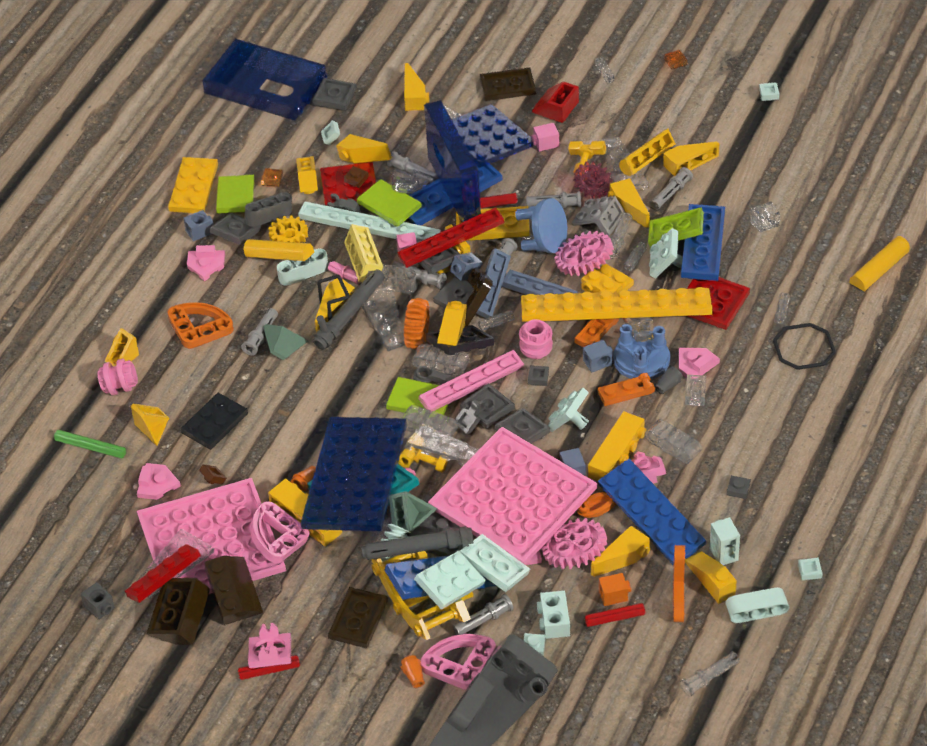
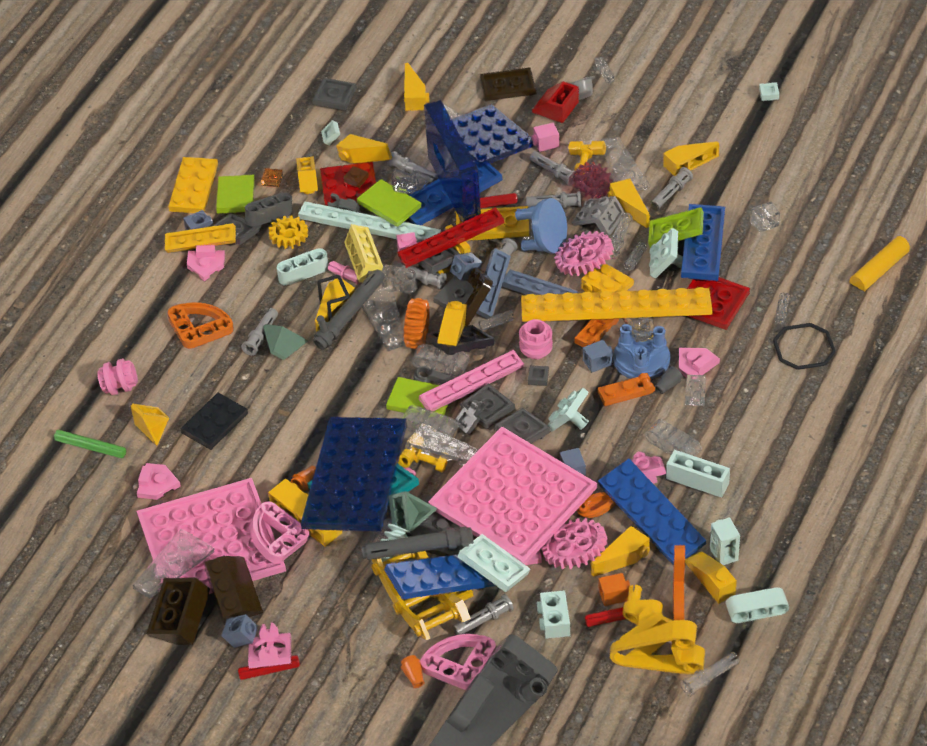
dark grey brick [81,582,115,620] -> none
yellow slope [105,328,139,366] -> none
red plate [125,544,201,603] -> none
reddish brown plate [199,464,227,484] -> none
clear blue panel [202,38,328,121] -> none
yellow brick [244,239,314,261] -> none
dark brown tile [328,587,388,649] -> none
light aqua plate [414,551,486,610] -> none
light aqua plate [524,633,546,656] -> none
yellow brick [588,411,646,481] -> none
yellow brick [619,129,676,176] -> none
clear orange plate [664,50,687,70] -> none
dark grey plate [727,475,751,499] -> none
light aqua tile [798,558,822,580] -> none
none -> yellow plate [165,223,236,253]
none -> sand blue brick [221,614,259,648]
none -> light grey pin [530,151,578,186]
none -> light grey piece [570,76,595,100]
none -> yellow connector [610,585,705,674]
none -> light aqua brick [666,450,730,498]

